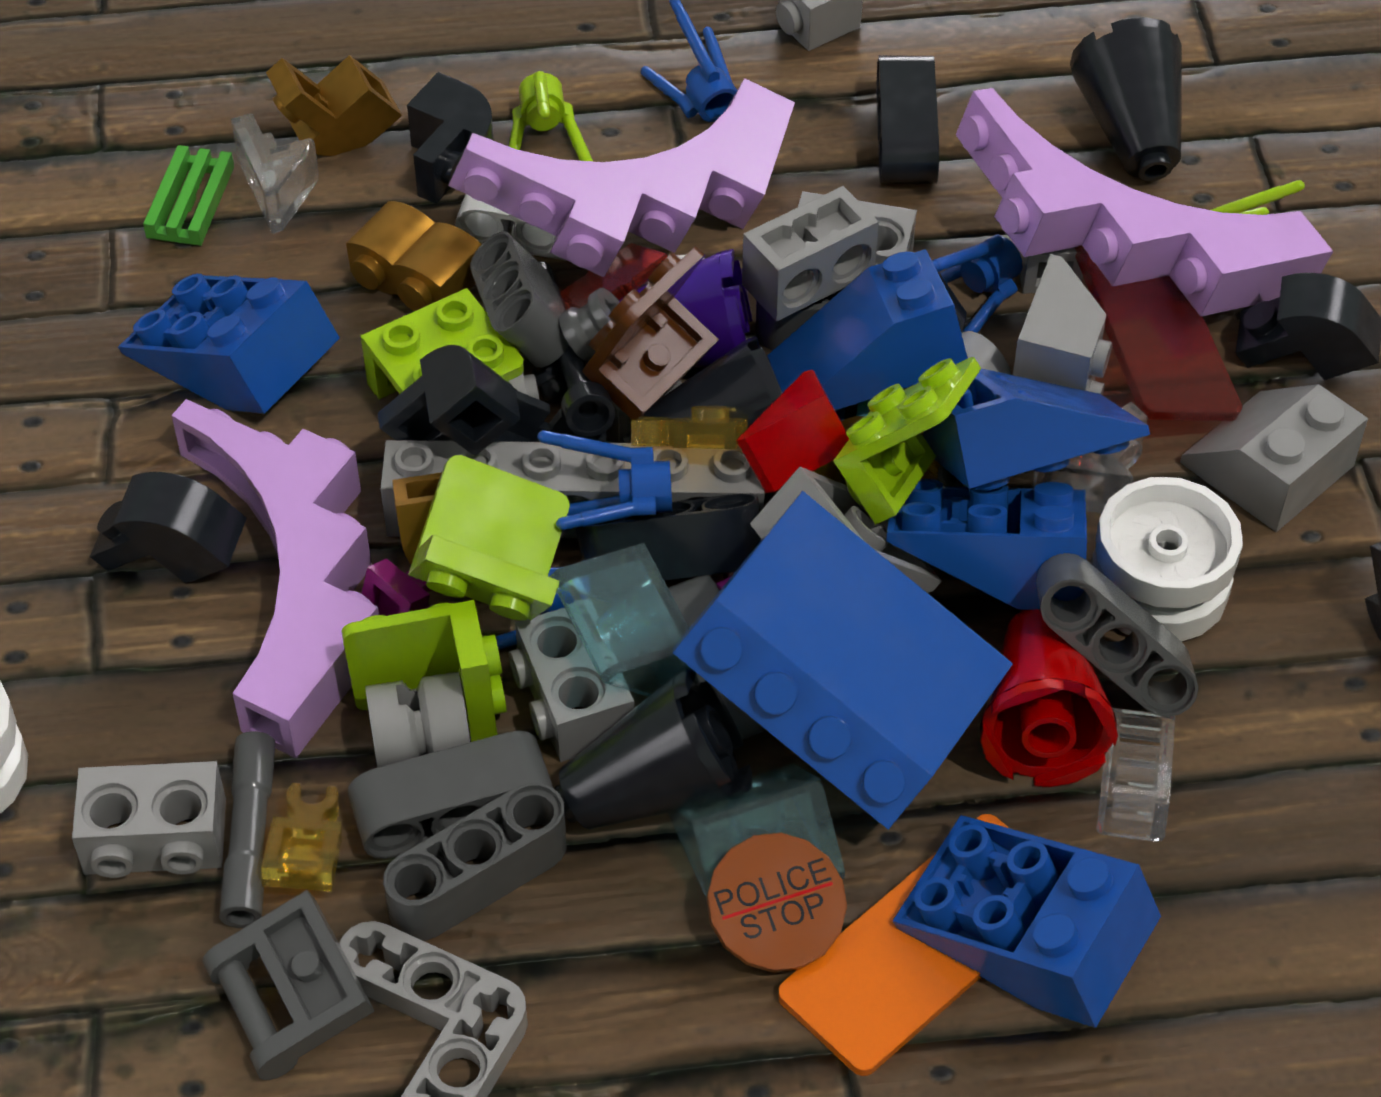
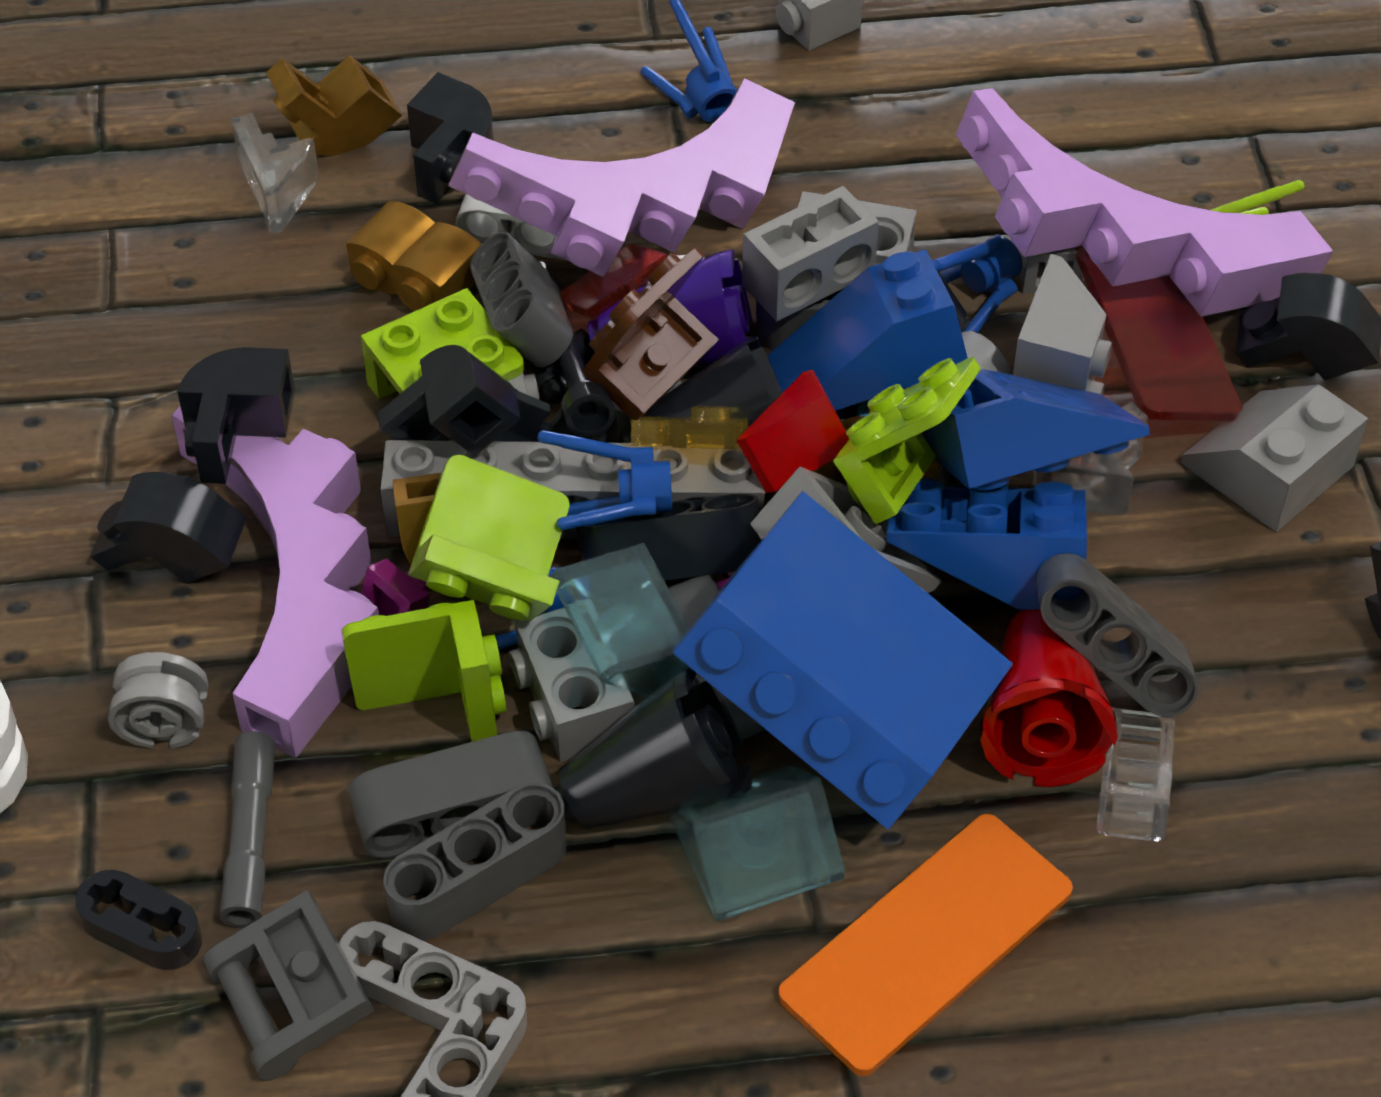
light grey brick [72,761,226,878] -> none
blue slope [118,274,340,414] -> none
bright green tile [143,145,234,246] -> none
clear yellow plate [261,783,342,892] -> none
light grey wheel [365,671,470,768] -> none
lime plant [508,71,594,162] -> none
dark grey wheel [559,288,619,363] -> none
dark orange piece [706,832,847,973] -> none
black beam [876,55,939,184] -> none
blue slope [893,815,1161,1028] -> none
black cone [1070,17,1182,181] -> none
white wheel [1091,477,1243,641] -> none
none -> black beam [76,870,202,970]
none -> light grey wheel [108,652,208,749]
none -> black brick [177,347,295,484]

